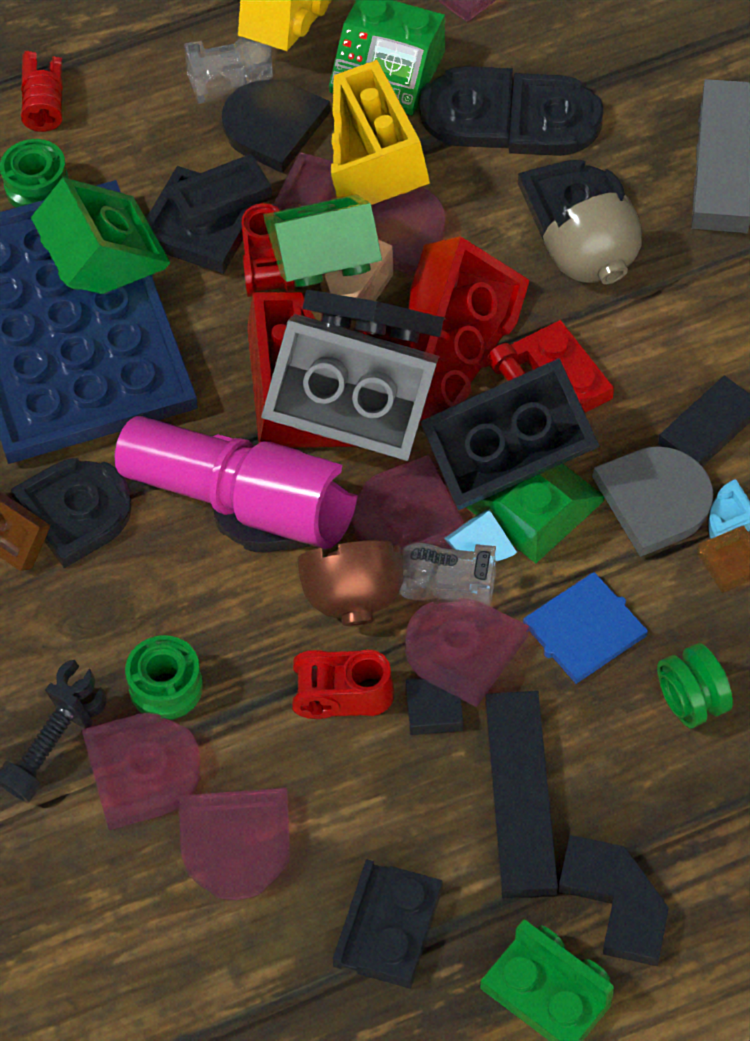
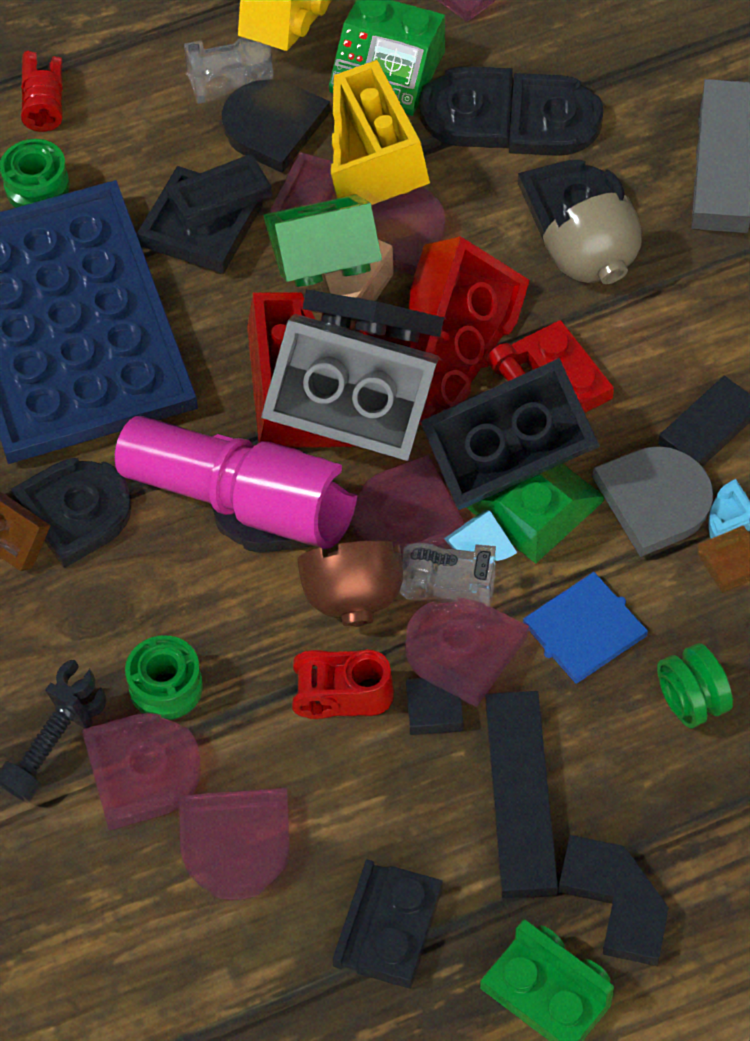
green slope [31,177,170,294] -> none
red piece [241,203,295,297] -> none

